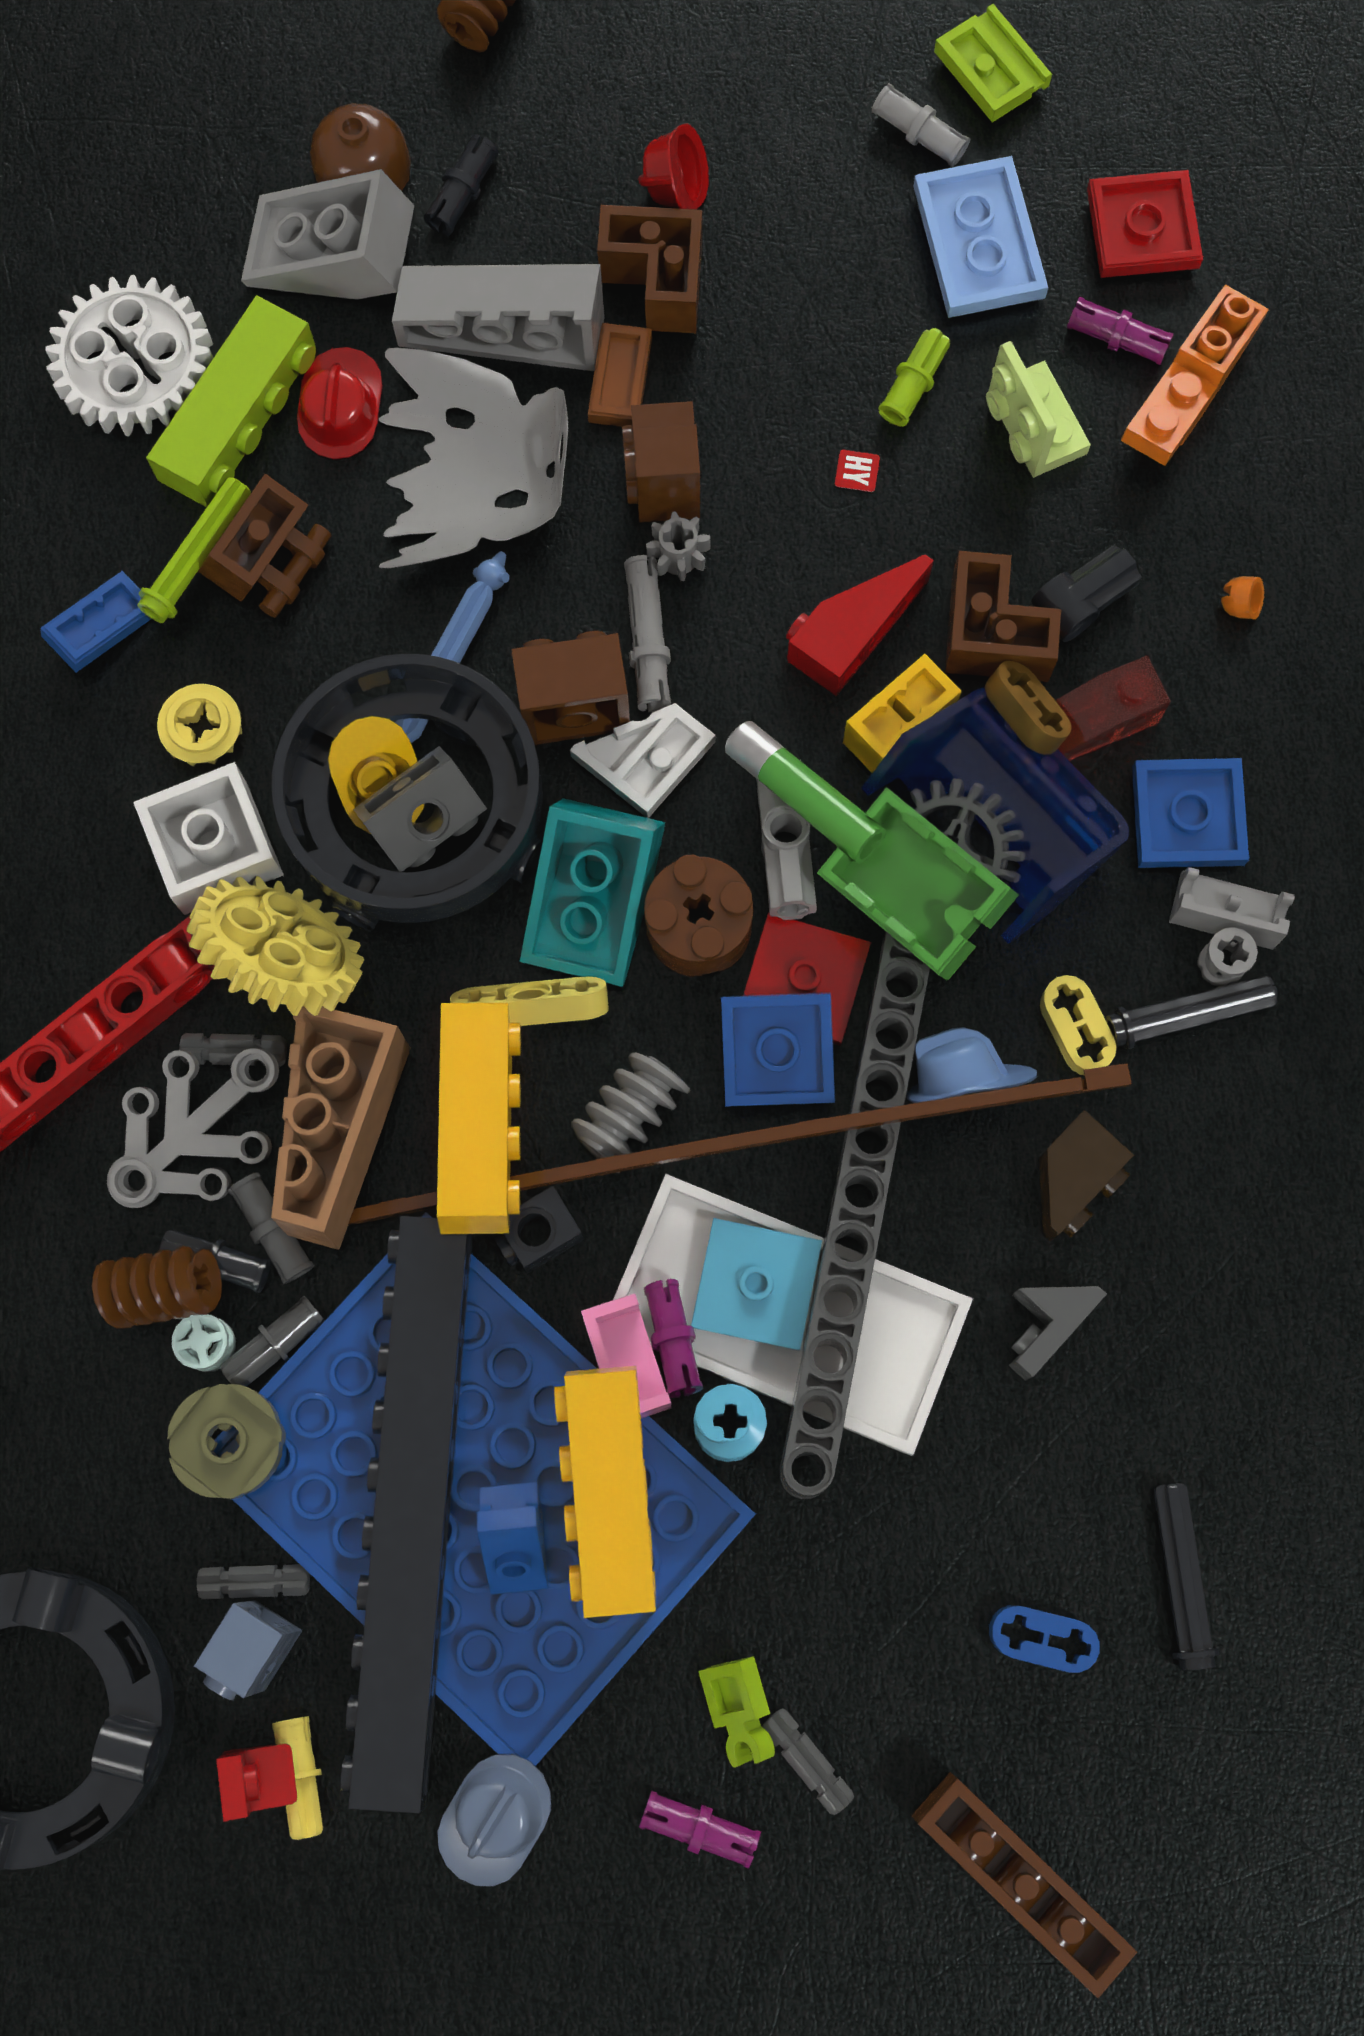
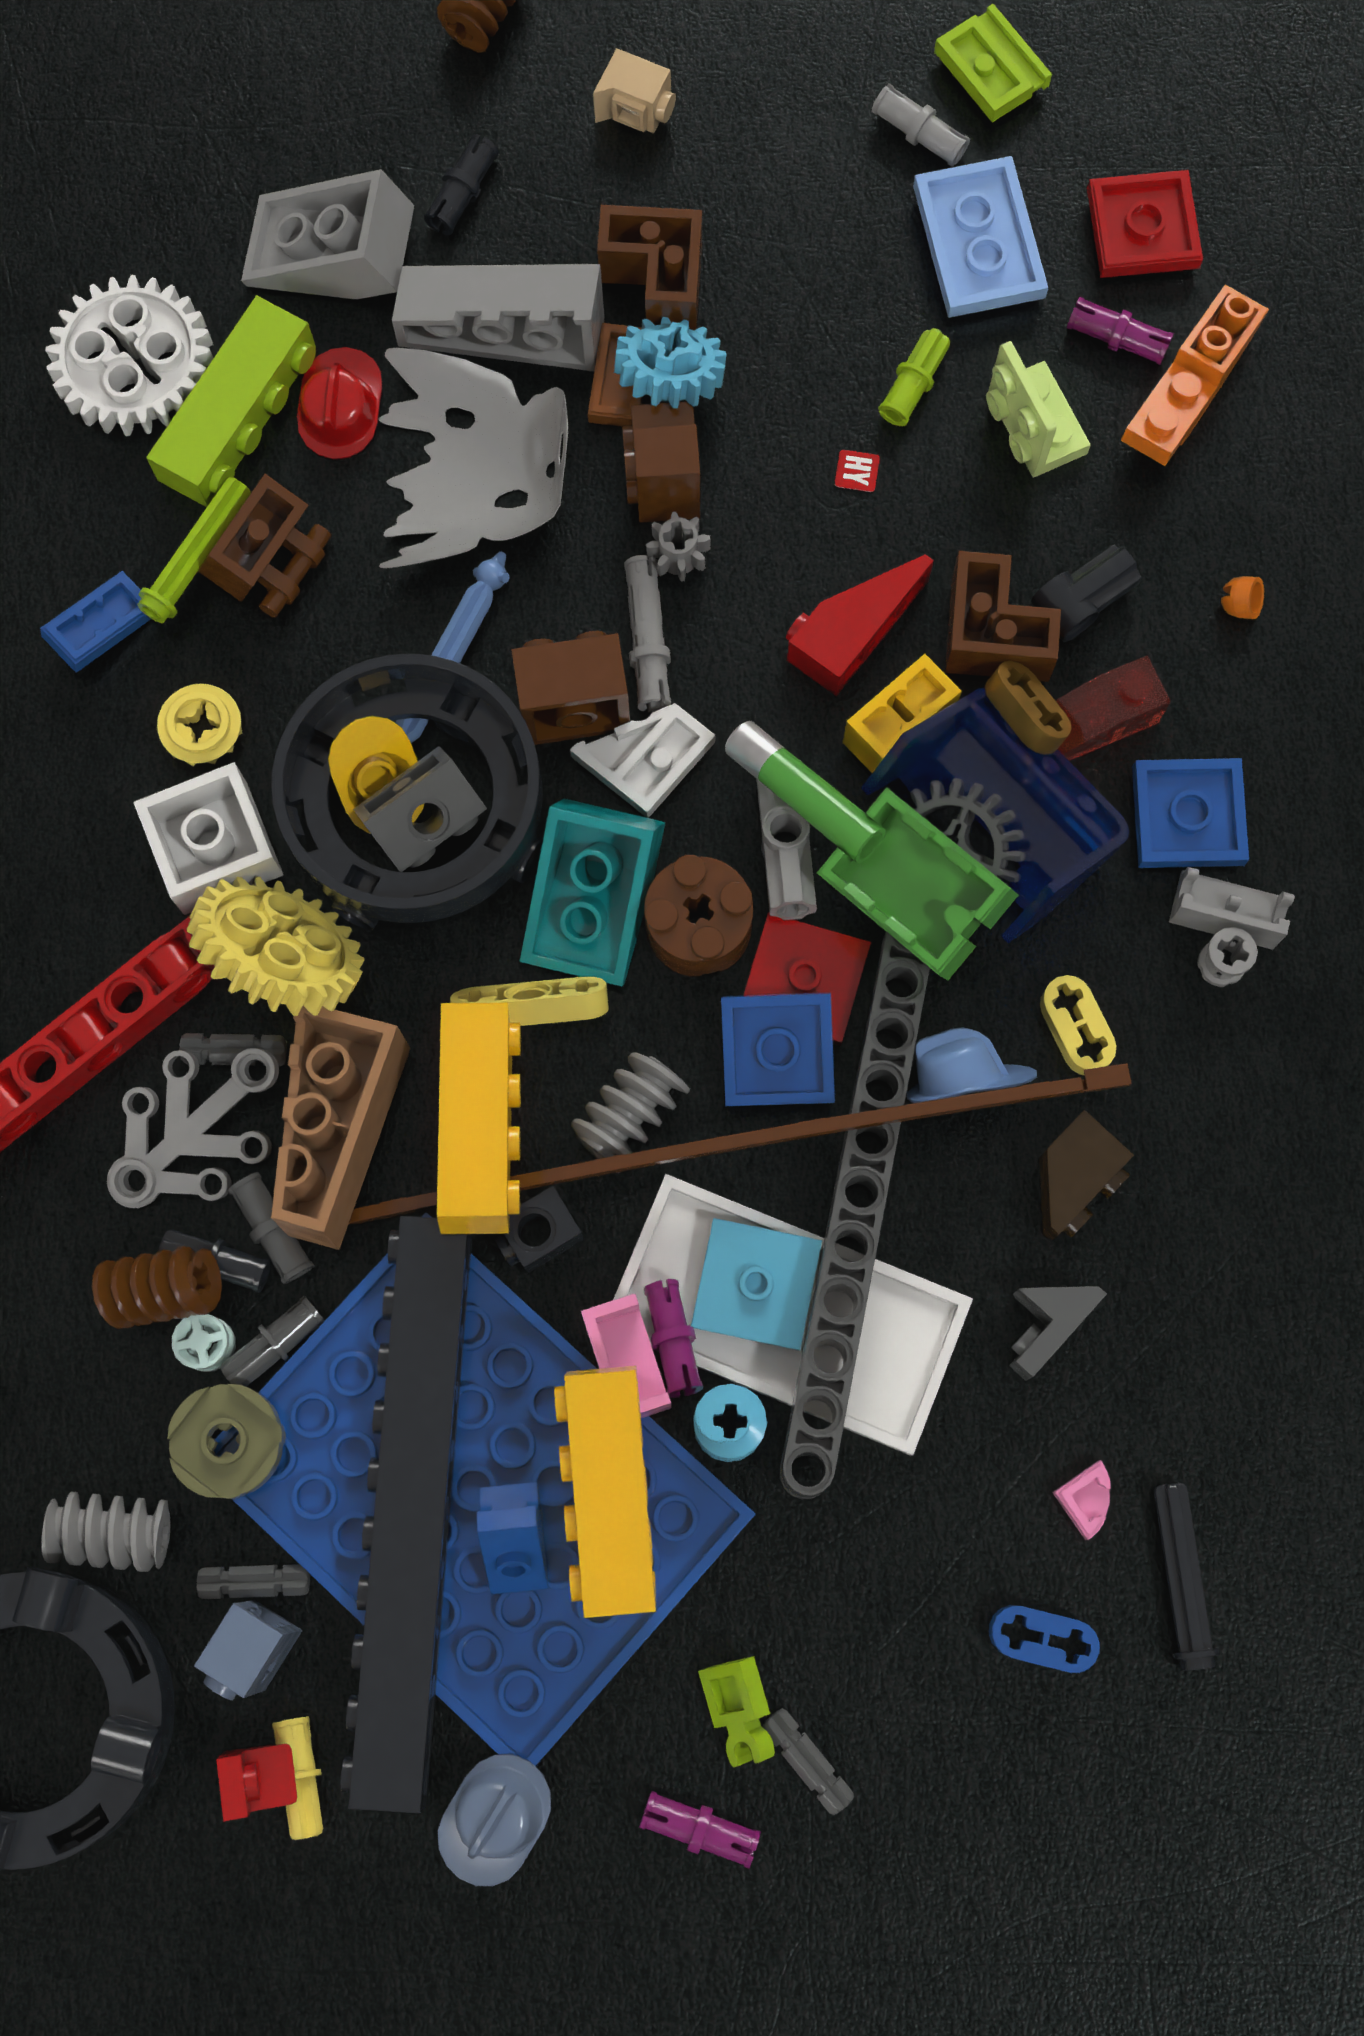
reddish brown cylinder [310,103,411,191] -> none
red piece [638,123,709,210] -> none
reddish brown brick [912,1772,1137,1998] -> none
black axle [1106,975,1278,1050] -> none
none -> light grey piece [42,1492,170,1572]
none -> tan window [593,48,676,133]
none -> medium azure gear [614,317,726,408]
none -> bright pink tile [1052,1460,1111,1540]

